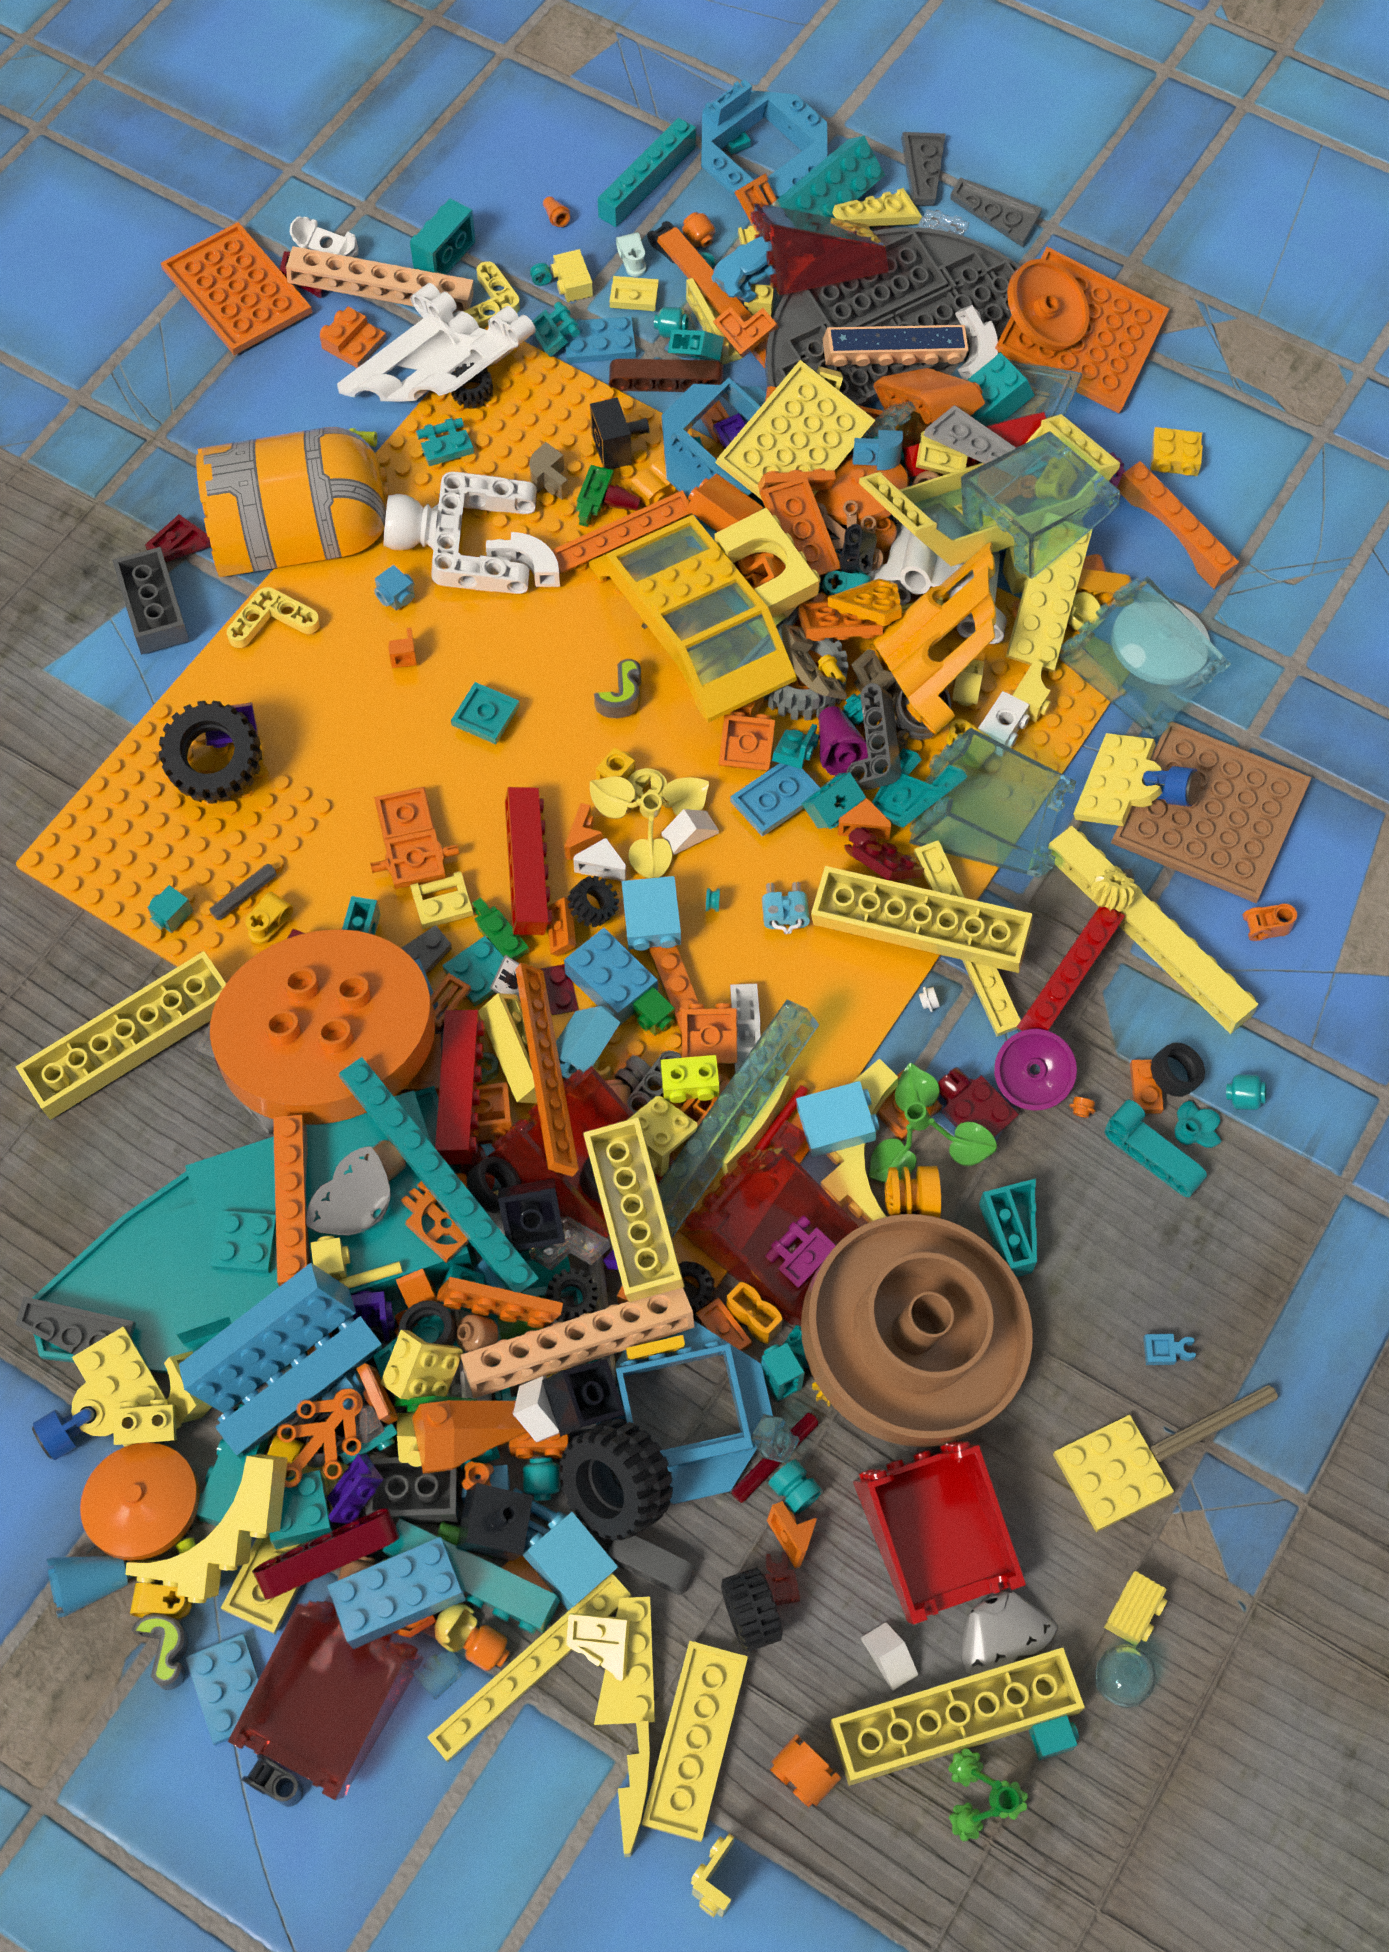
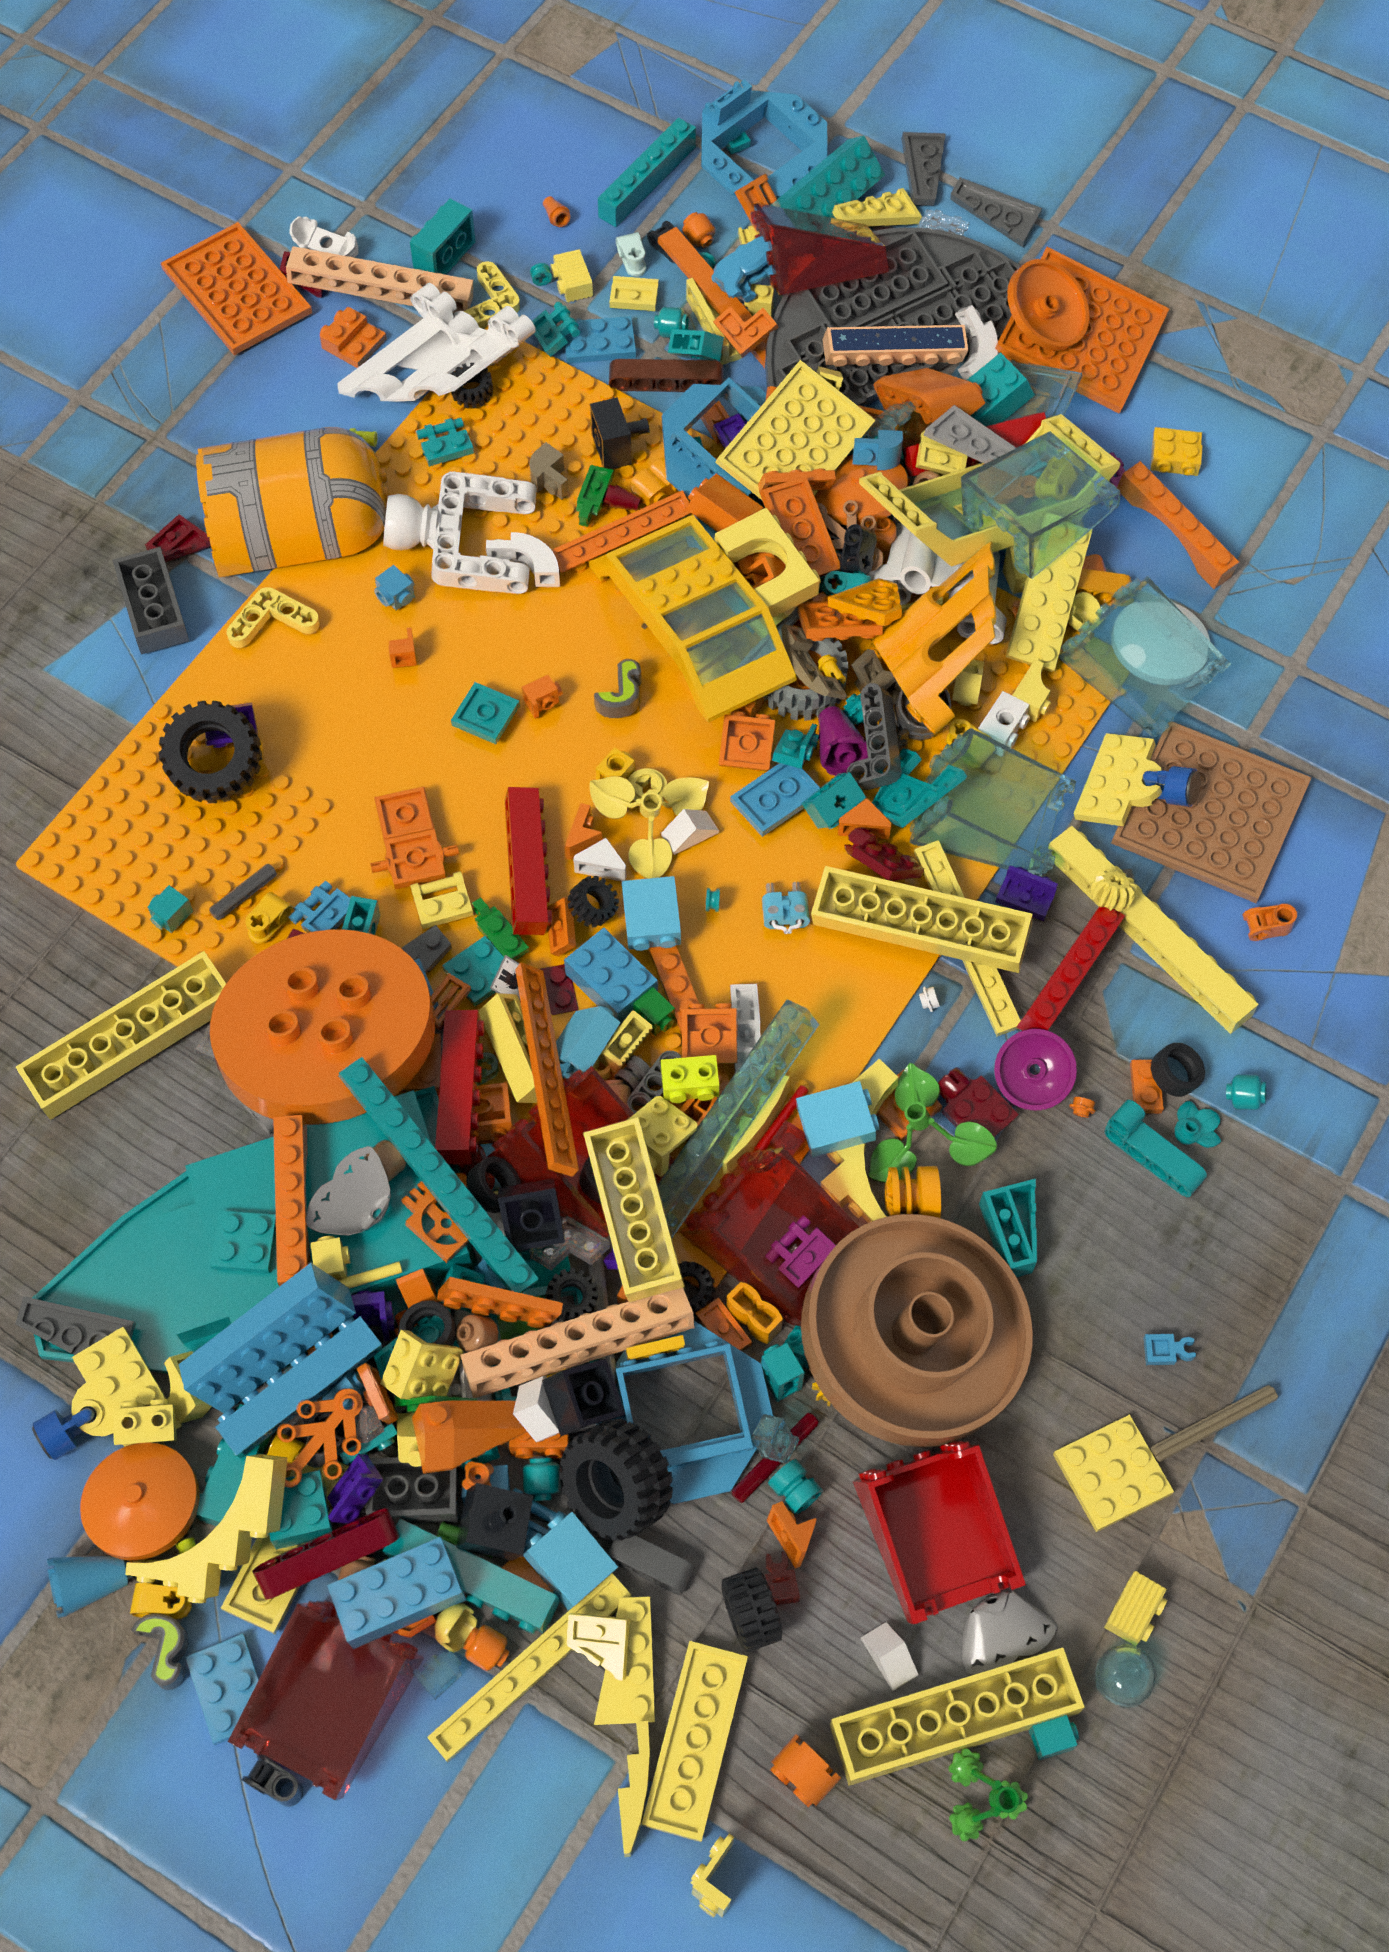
none -> dark azure plate [289,881,351,933]
none -> orange brick [522,674,563,719]
none -> light yellow brick [598,1010,652,1073]
none -> dark purple bracket [995,865,1058,921]

